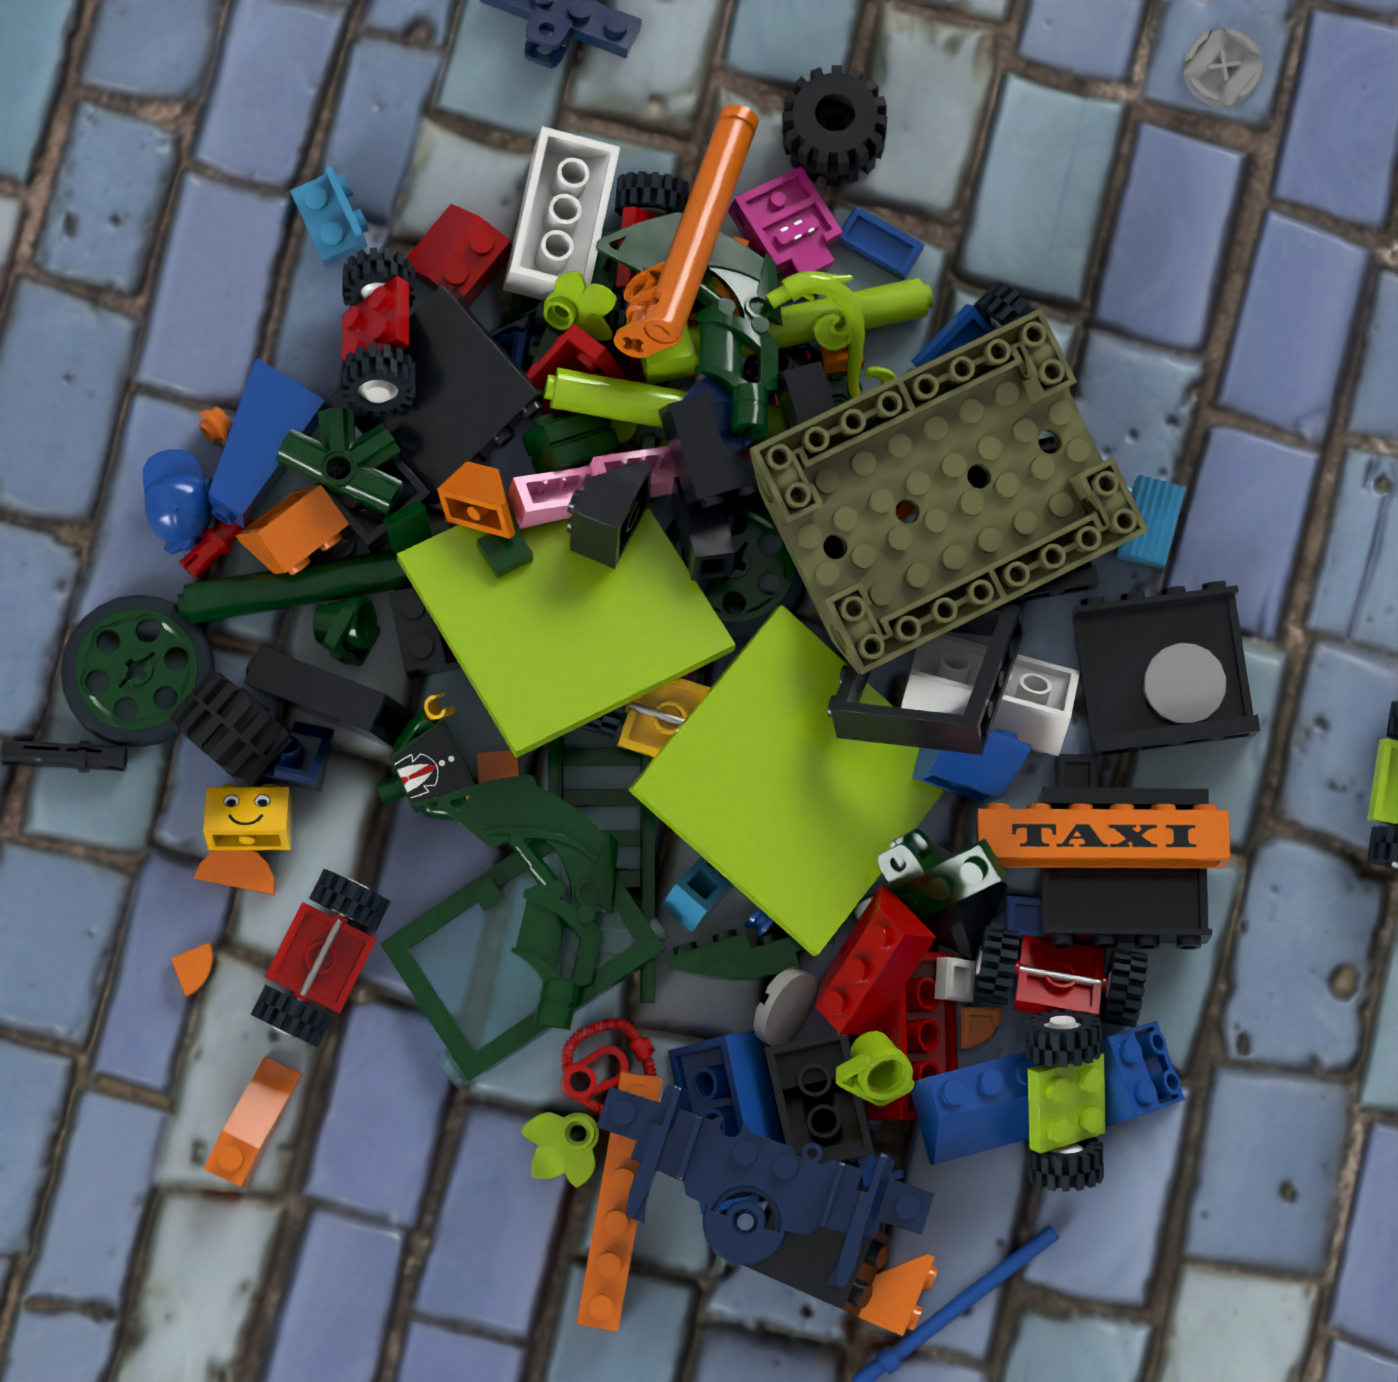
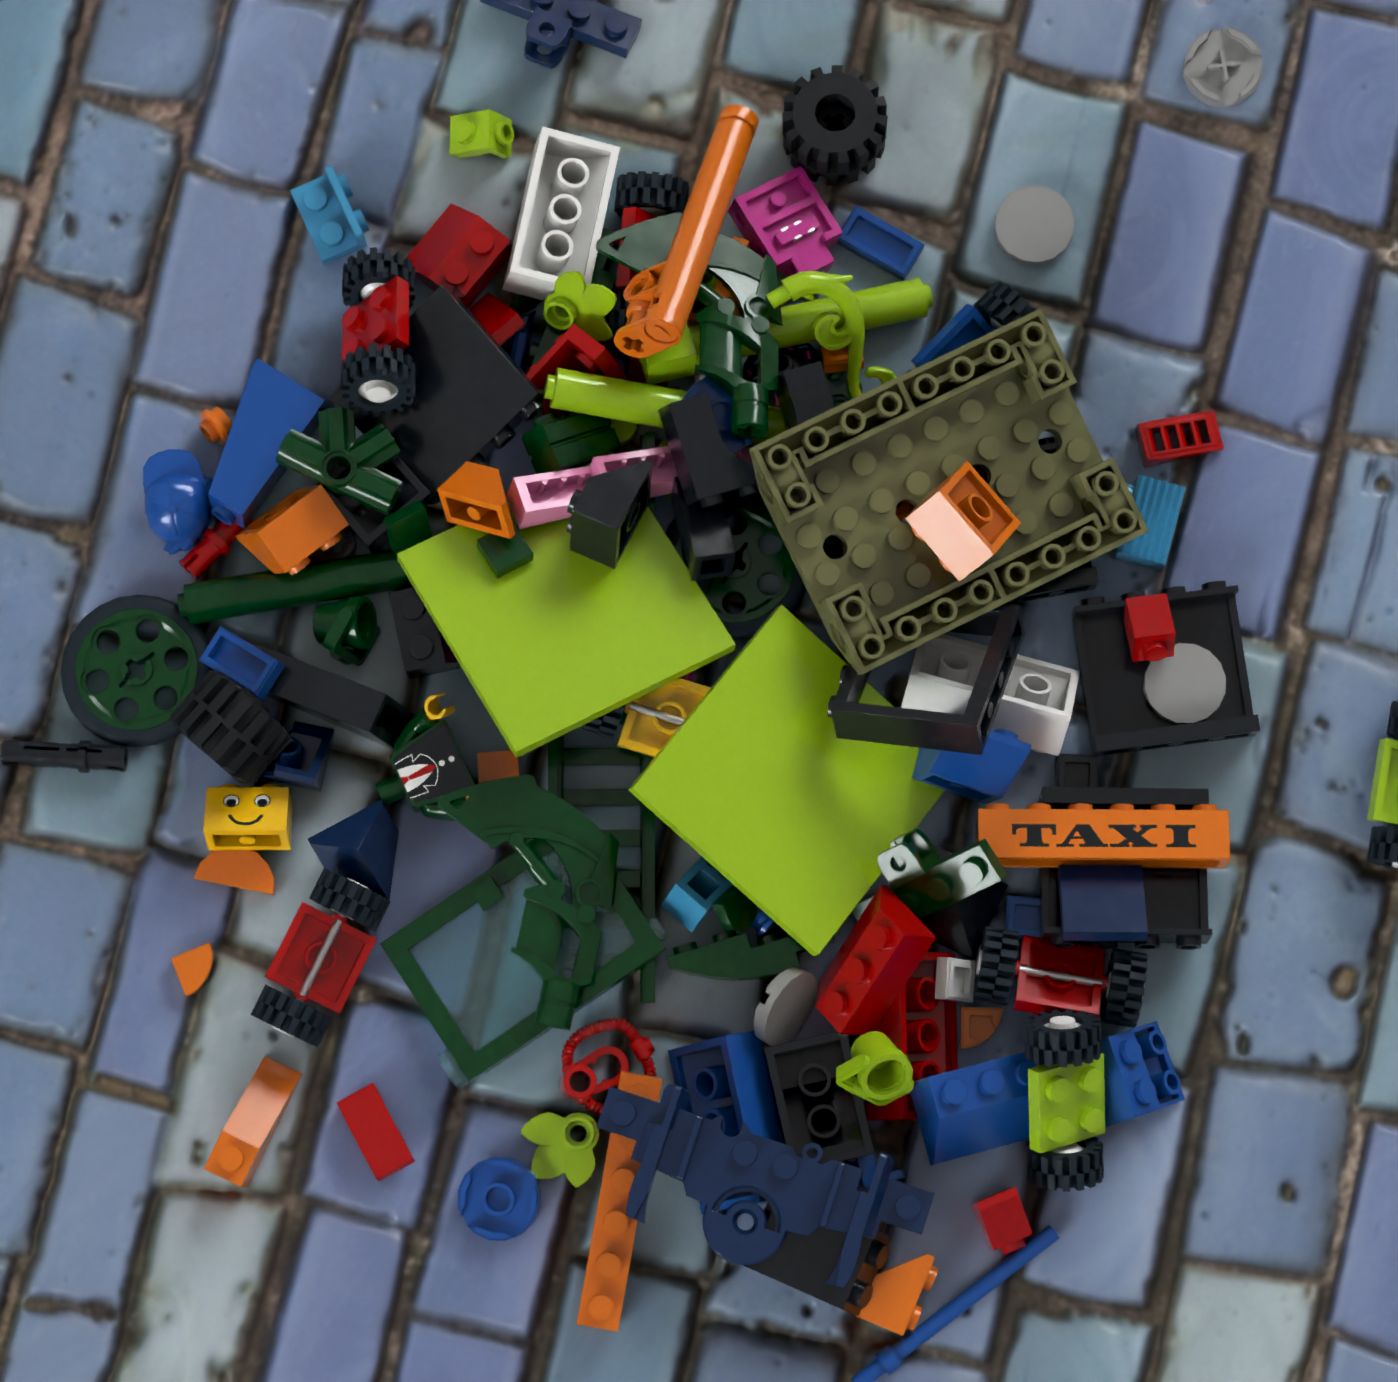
none -> blue tile [199,625,285,701]
none -> dark blue slope [308,800,398,901]
none -> red slope [337,1083,415,1182]
none -> lime bracket [449,109,514,159]
none -> blue tile [458,1157,541,1241]
none -> red tile [469,292,525,346]
none -> dark green tile [712,885,757,931]
none -> orange slope [905,461,1021,582]
none -> red slope [971,1187,1032,1255]
none -> light grey tile [994,185,1075,266]
none -> dark blue tile [1058,865,1148,941]
none -> red brick [1124,593,1176,662]
none -> red slope [1135,410,1224,468]

